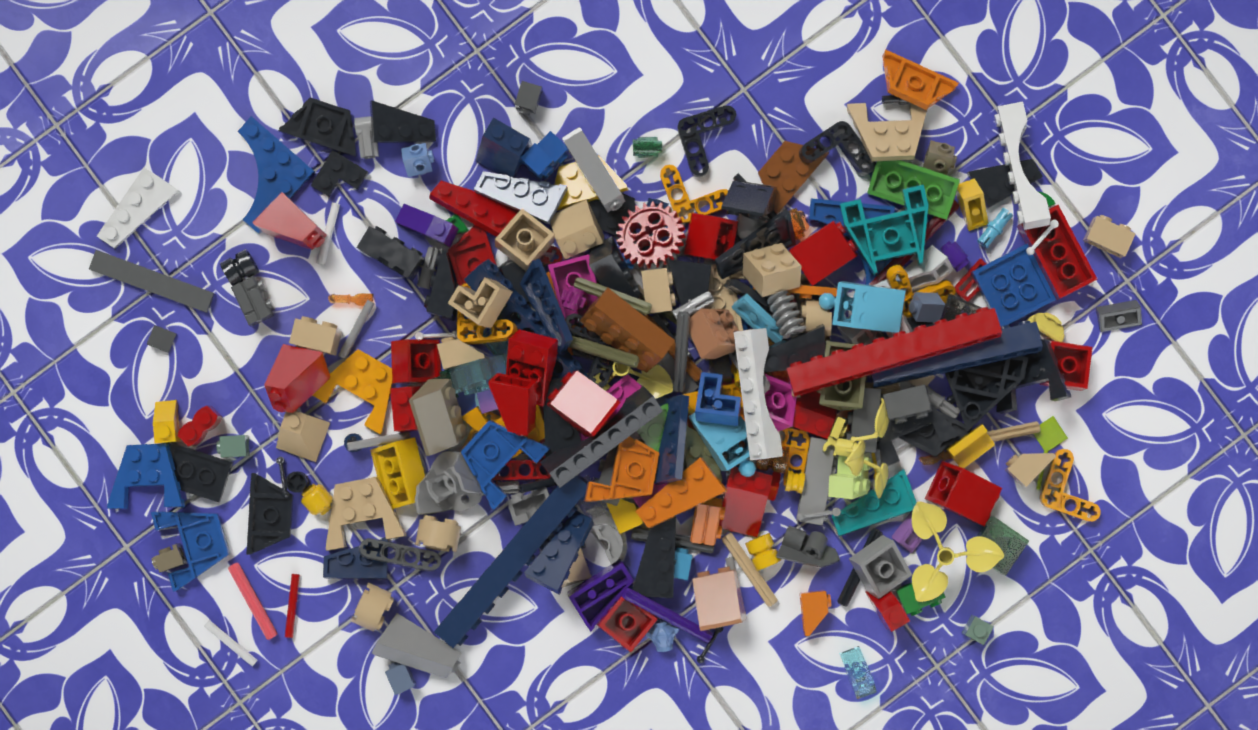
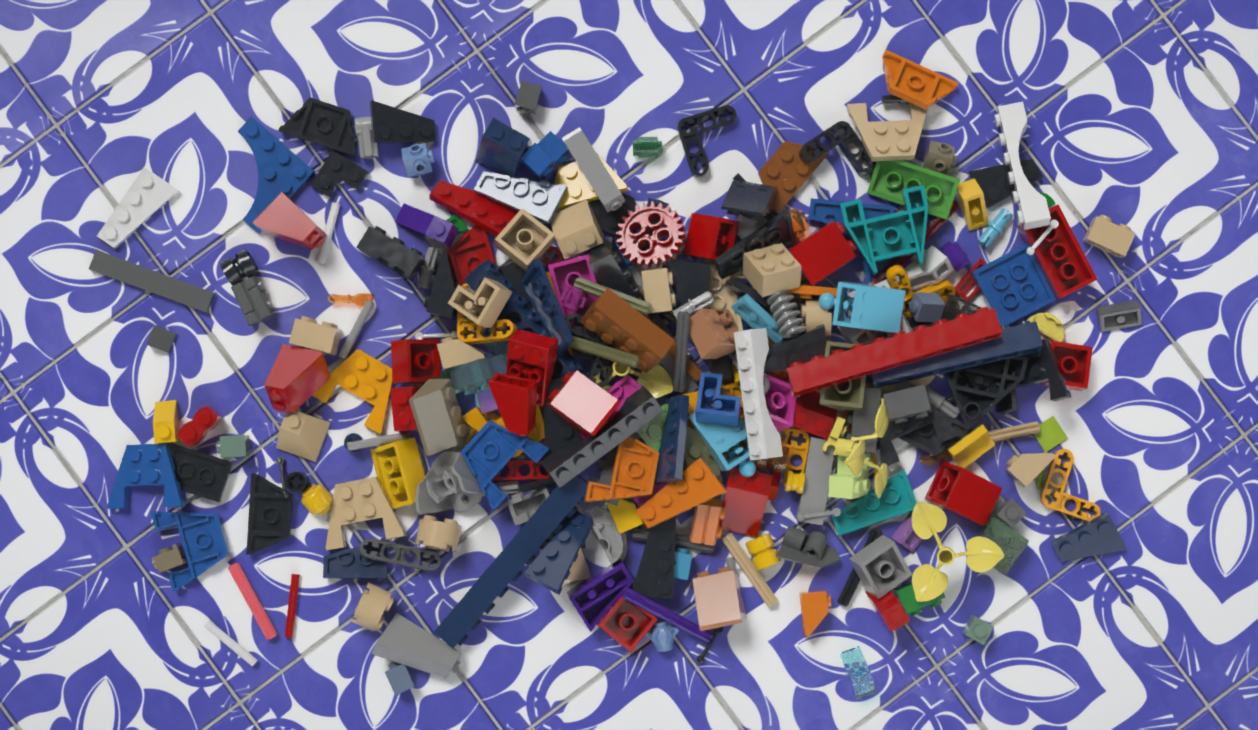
light orange beam [660,165,728,224] -> none
none -> dark grey brick [993,498,1027,529]
none -> dark blue wing [1050,512,1126,562]

